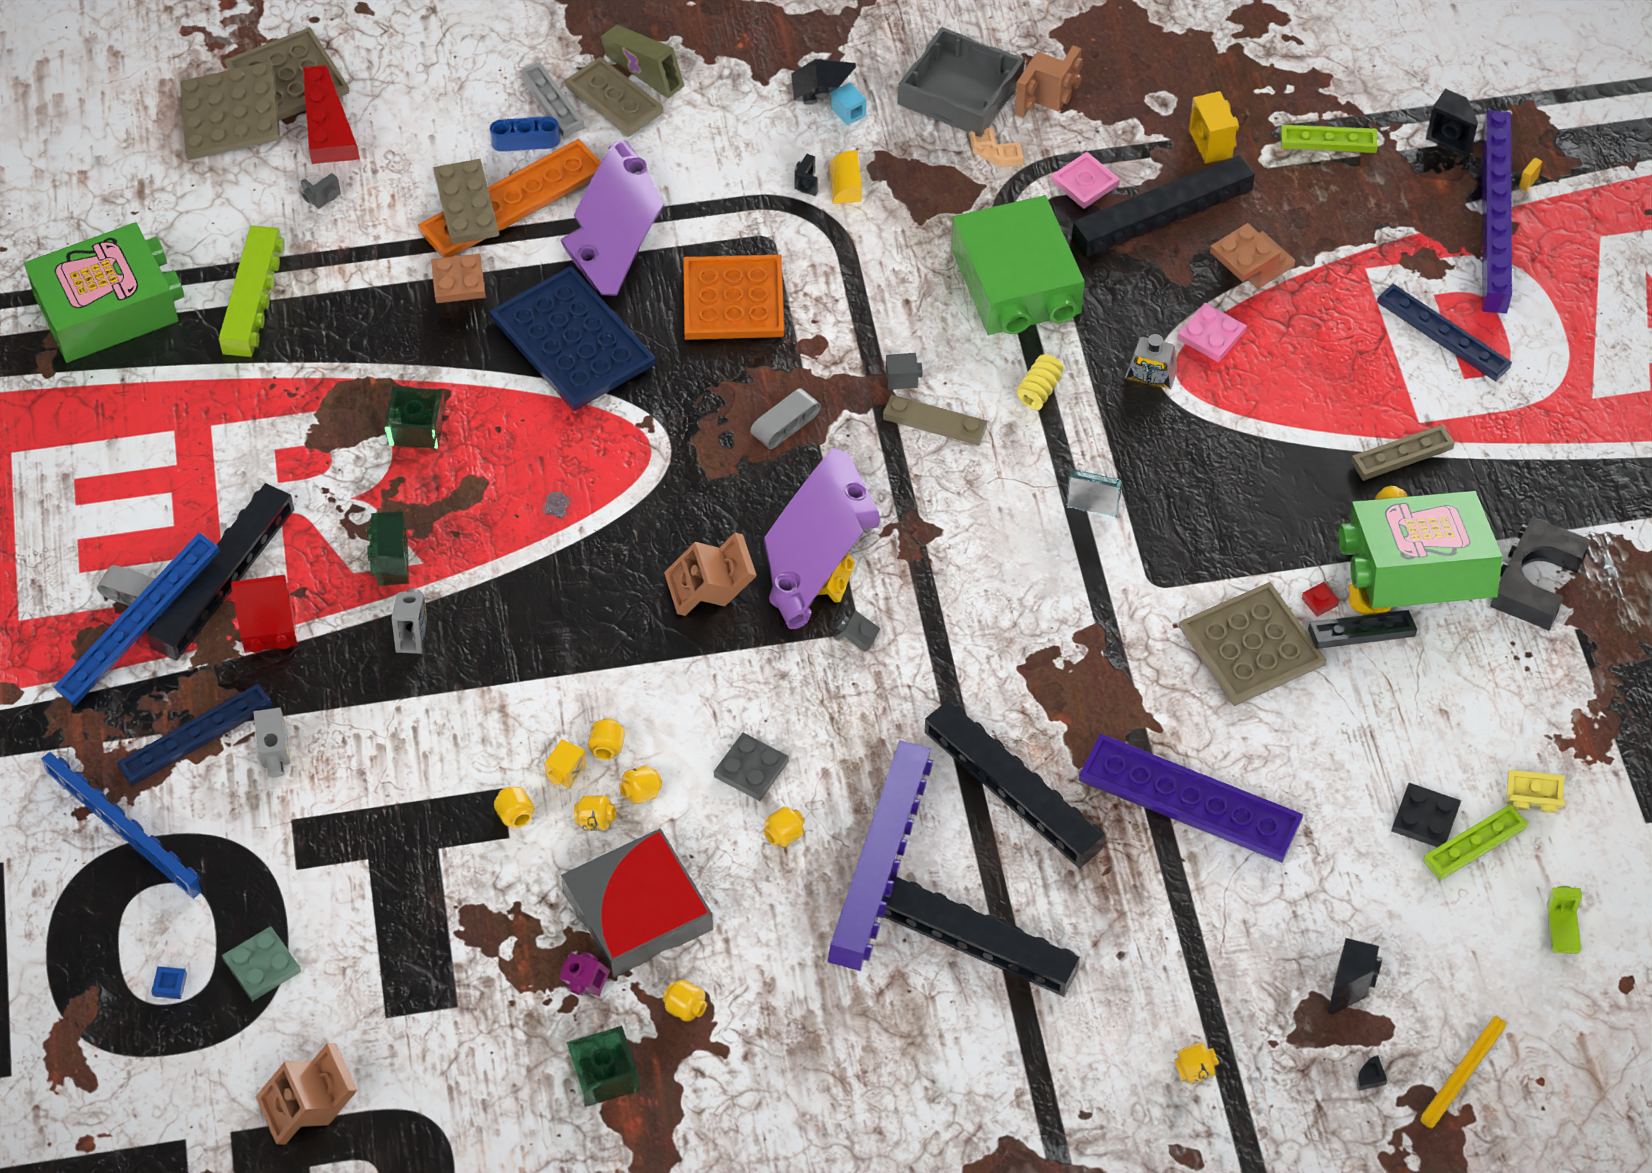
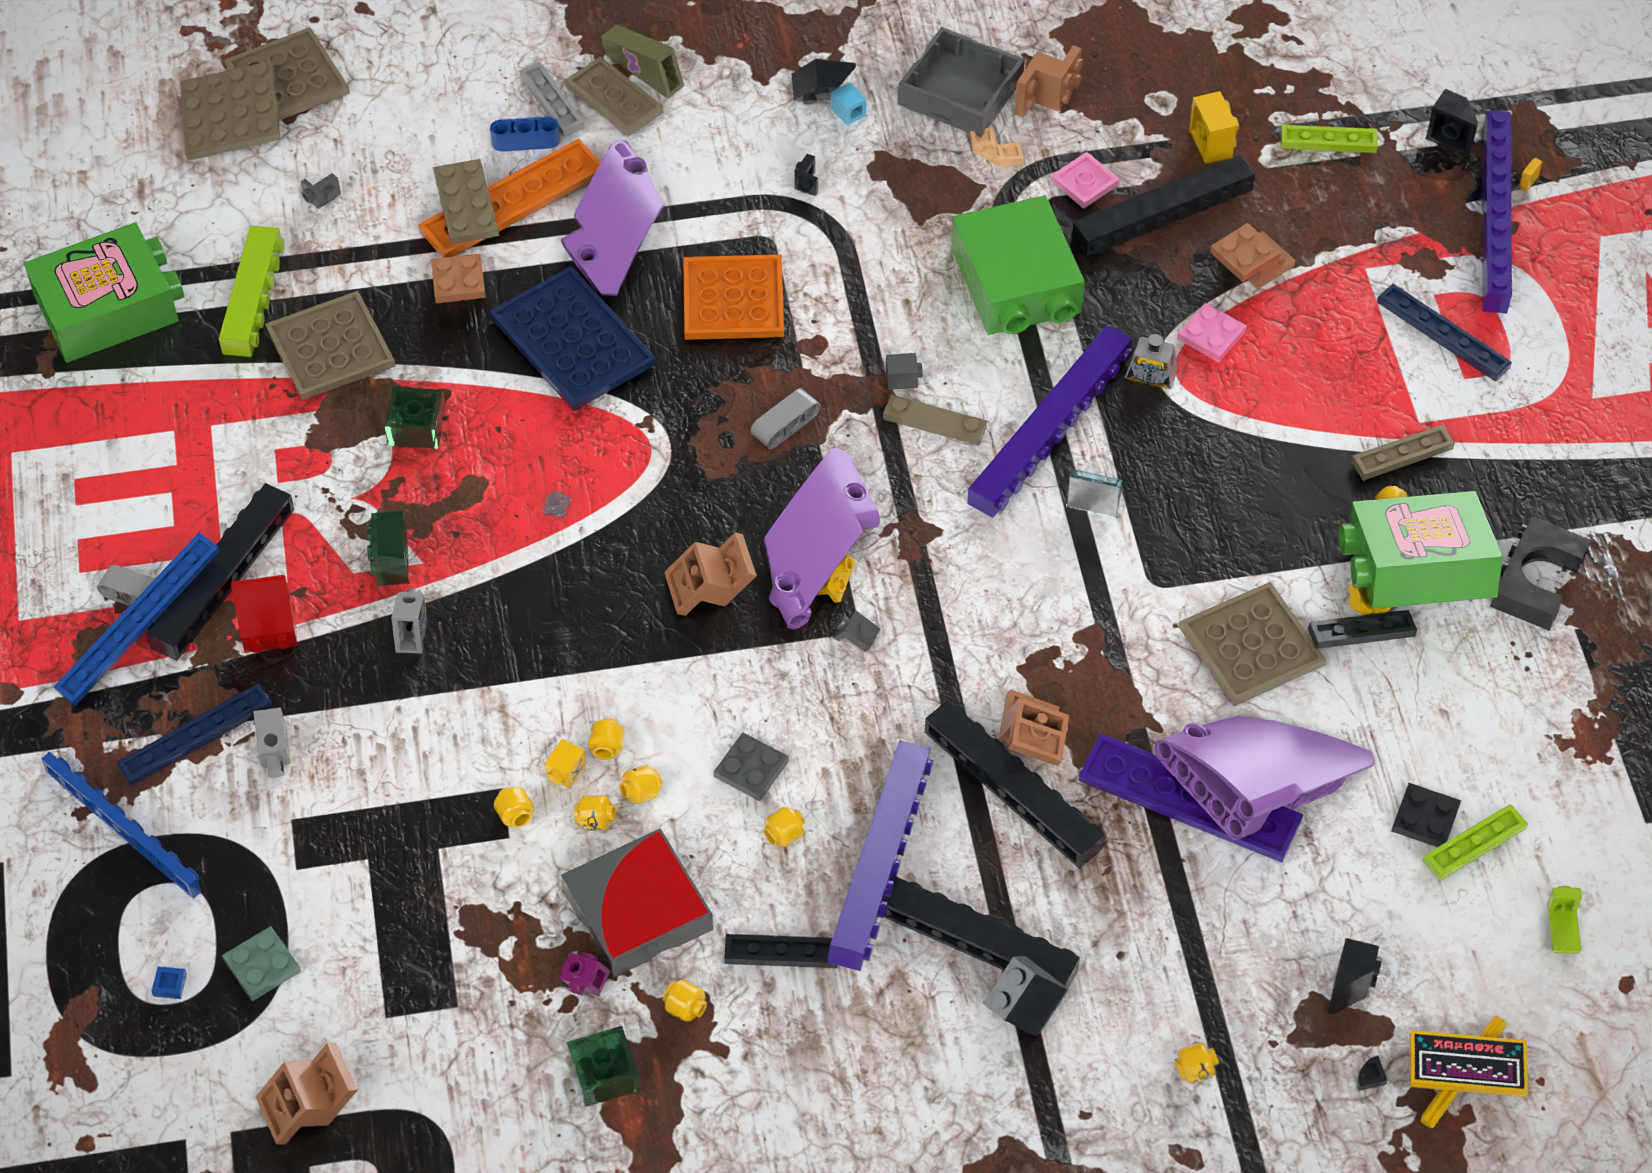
red wedge [303,65,360,164] -> none
yellow brick [829,150,862,204] -> none
light yellow piece [1016,354,1064,410] -> none
red plate [1302,582,1339,617] -> none
light yellow bracket [1505,770,1565,813] -> none
none -> dark tan plate [265,291,395,401]
none -> black plate [724,934,838,968]
none -> dark purple brick [967,325,1133,518]
none -> black slope [982,956,1069,1036]
none -> nougat bracket [999,689,1069,766]
none -> medium lavender panel [1154,716,1374,840]
none -> tile [1409,1030,1528,1097]

